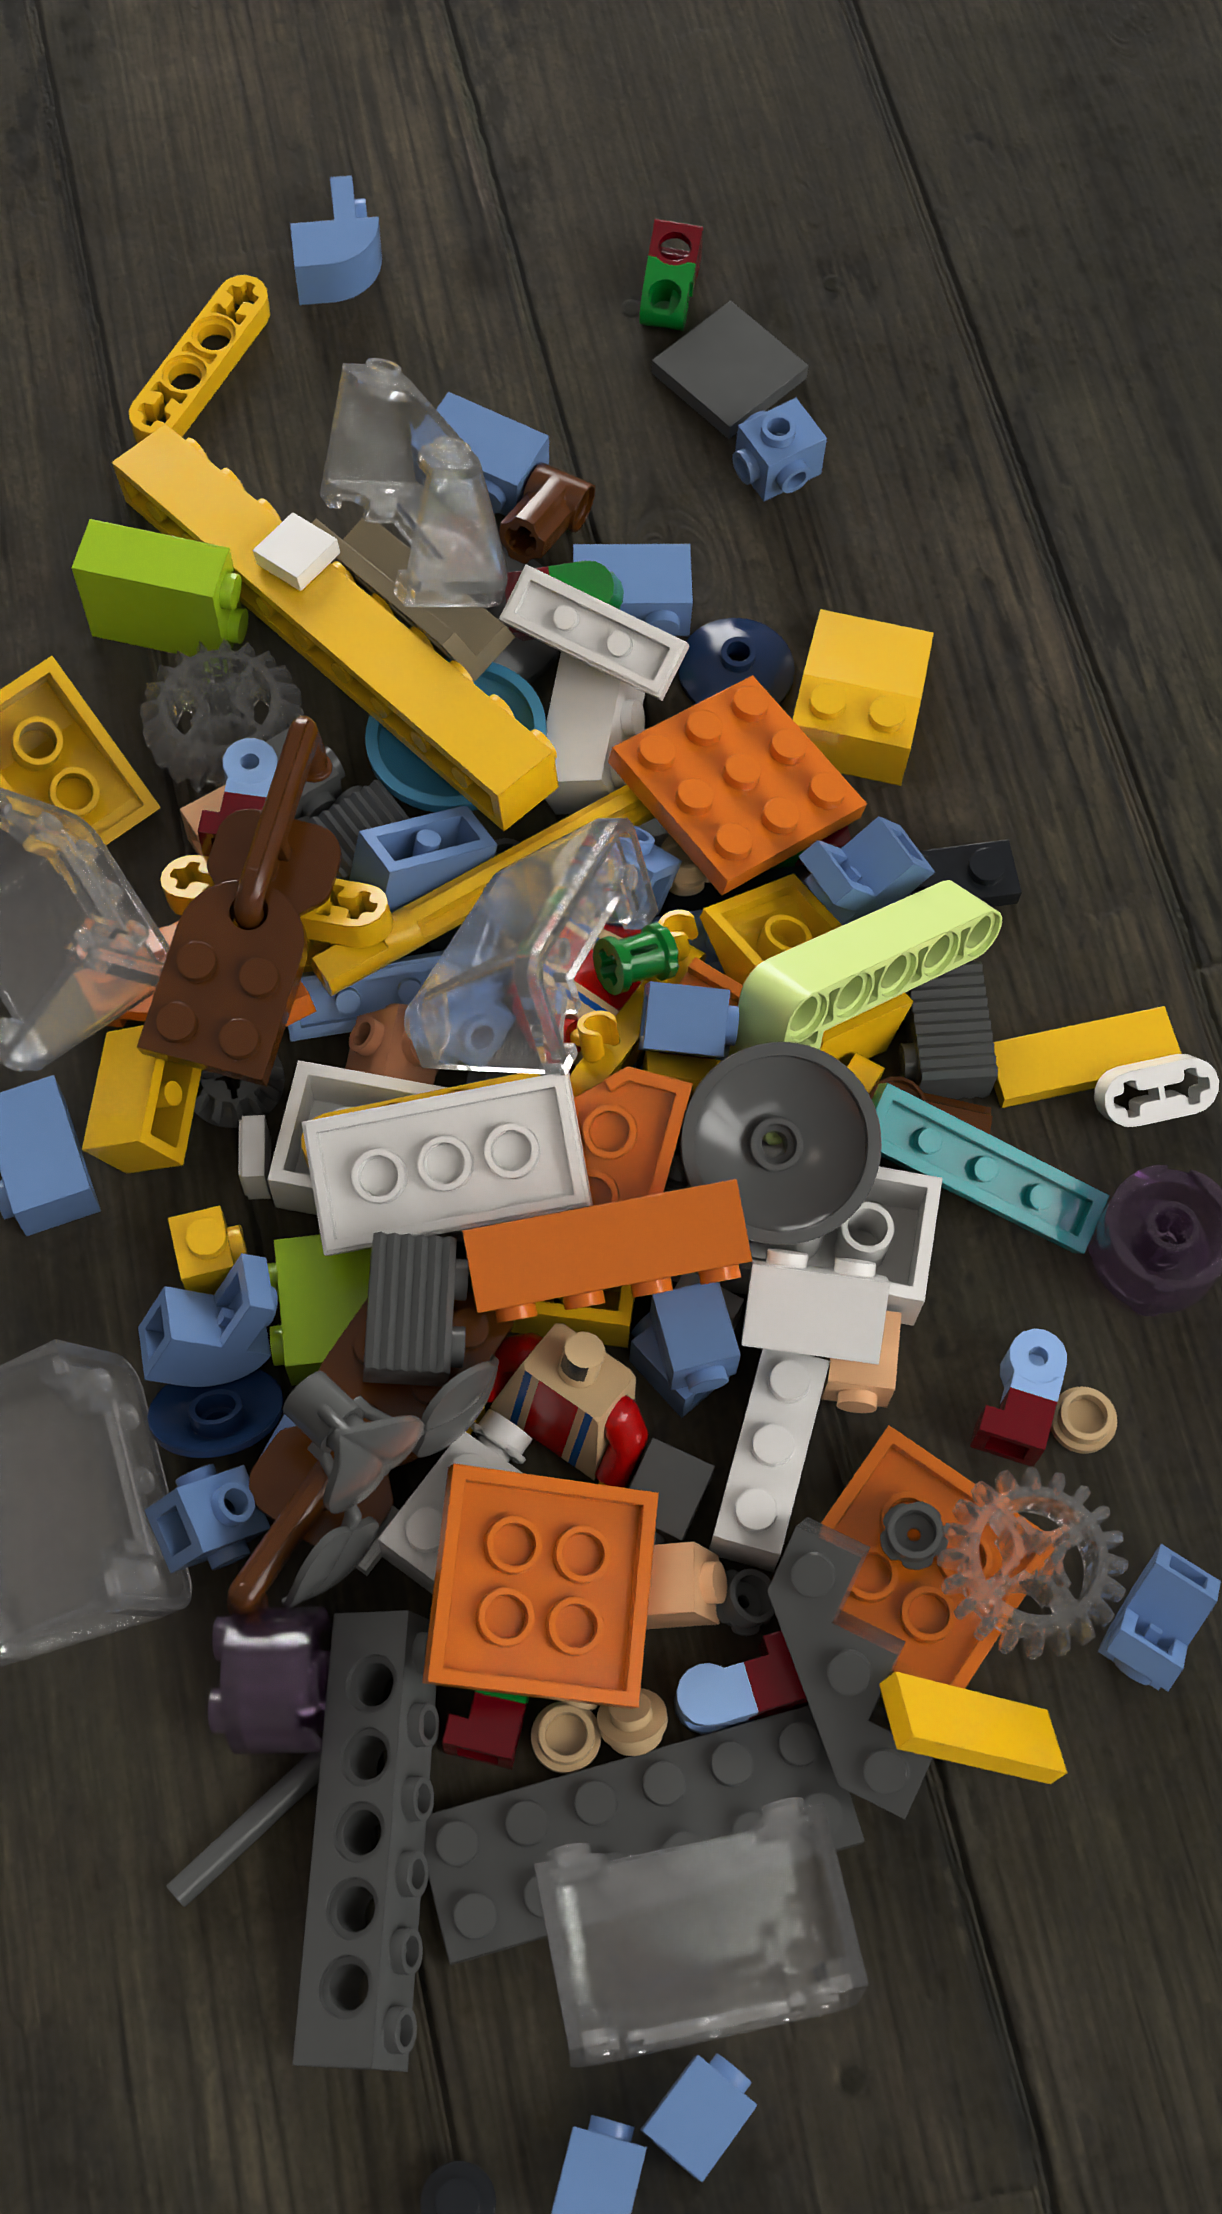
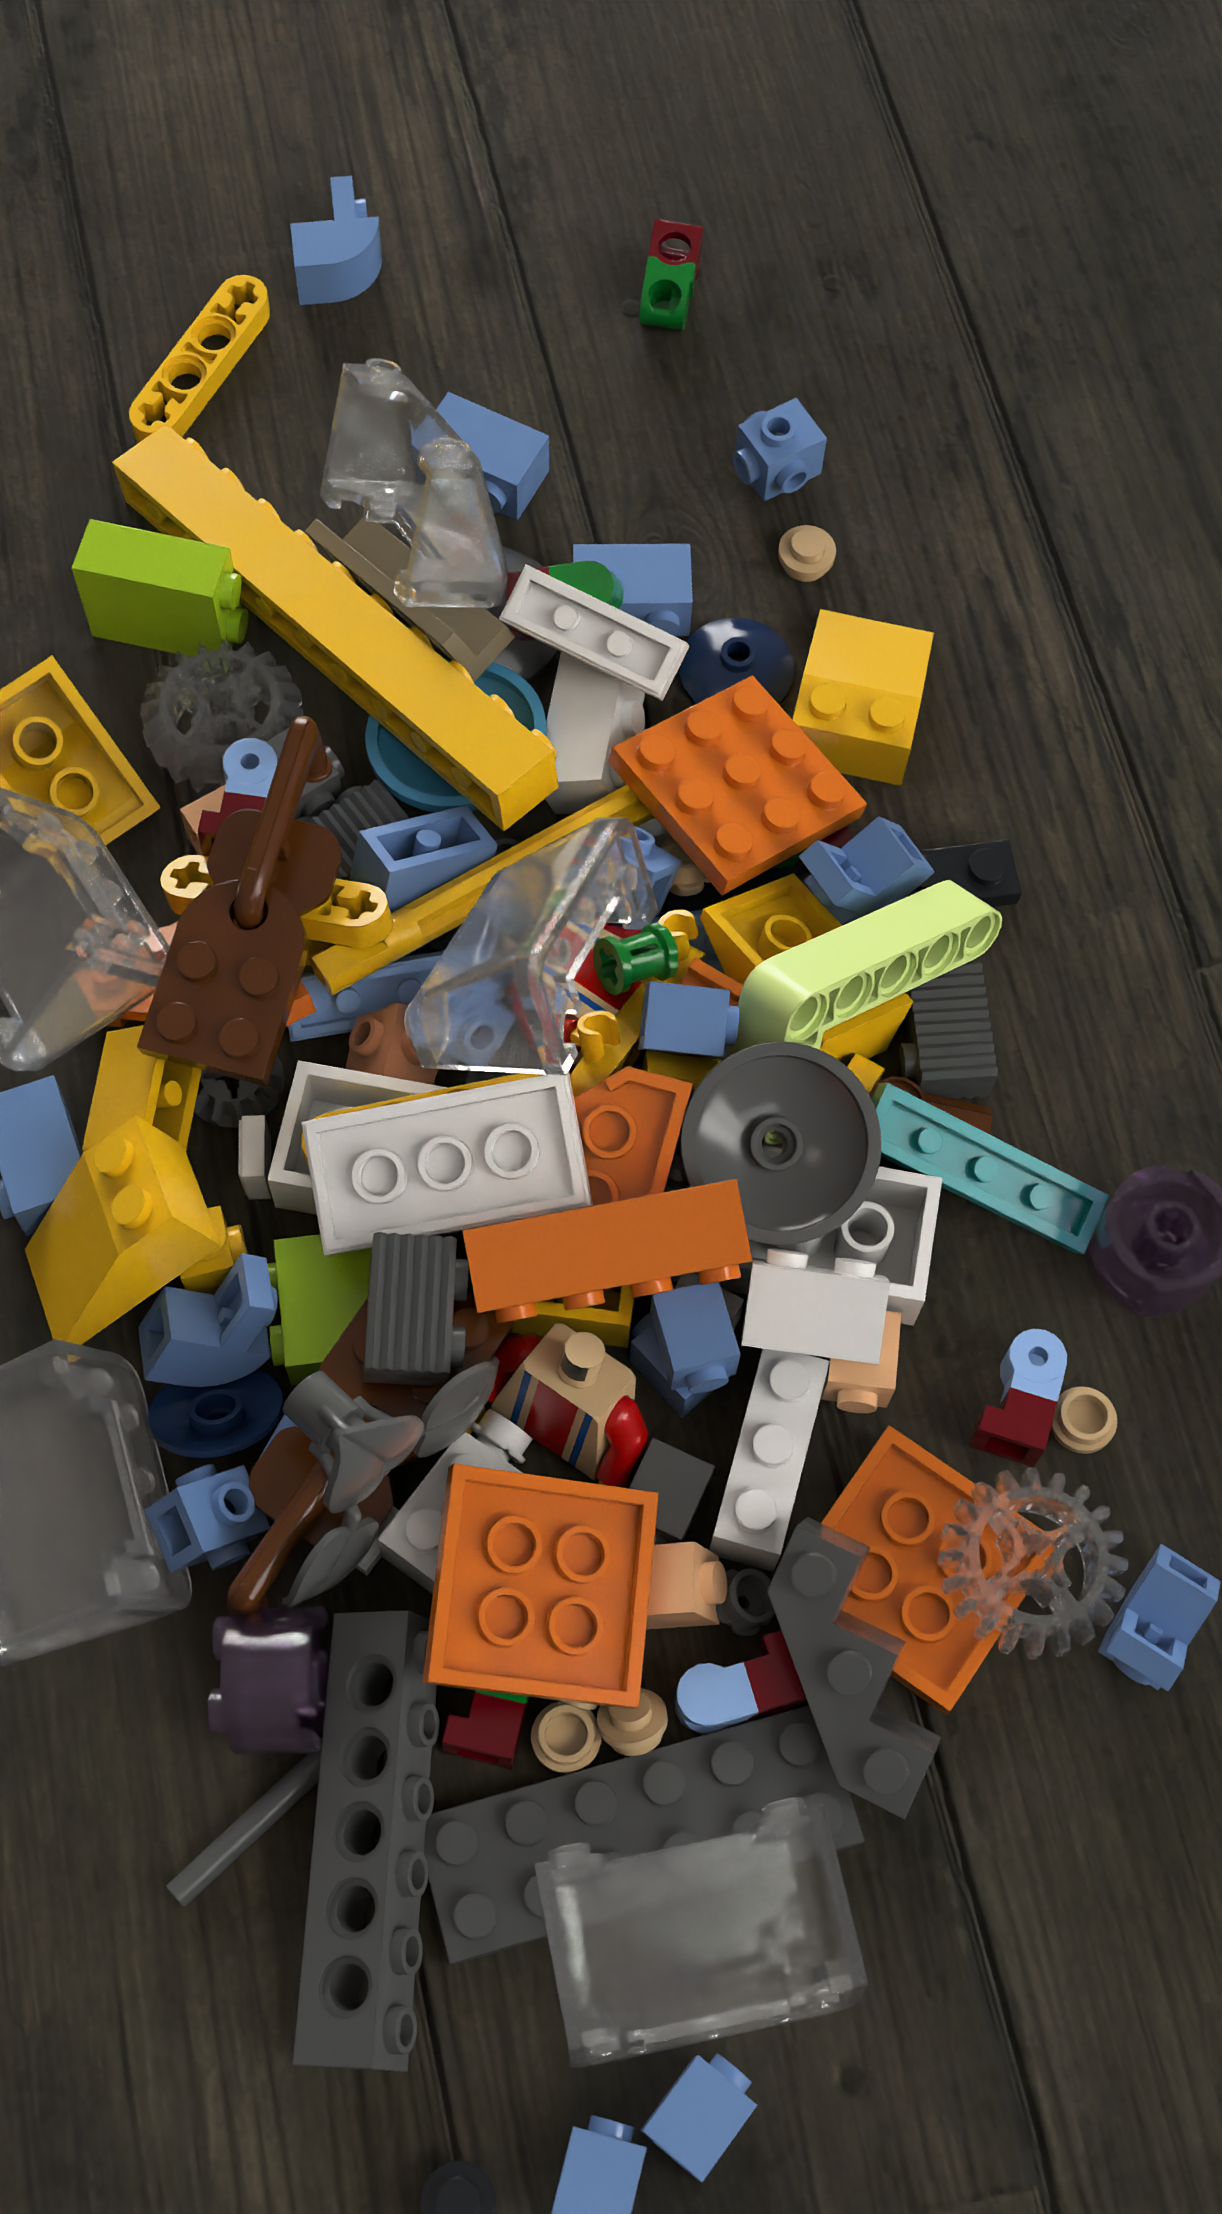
white tile [253,512,340,591] -> none
reddish brown piece [498,462,596,564] -> none
dark grey tile [651,300,809,439] -> none
yellow tile [879,1671,1067,1784] -> none
dark grey plate [880,1501,949,1570] -> none
yellow tile [993,1006,1181,1108] -> none
white beam [1094,1054,1219,1127] -> none
none -> yellow slope [25,1115,221,1356]
none -> tan plate [778,525,836,582]

